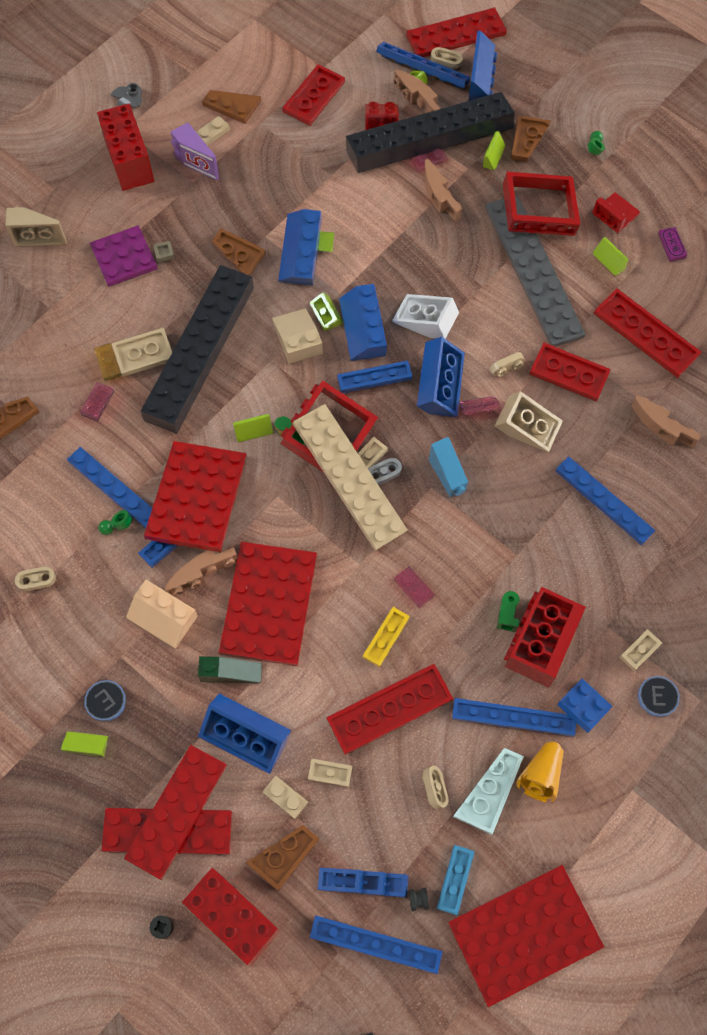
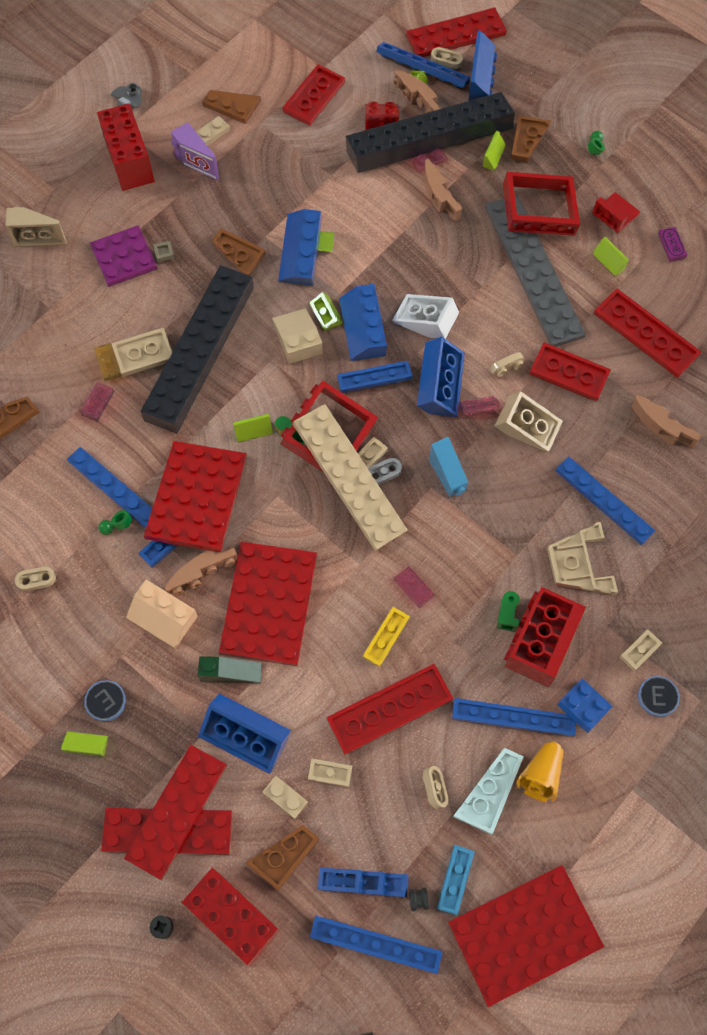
none -> tan wing [547,522,618,595]

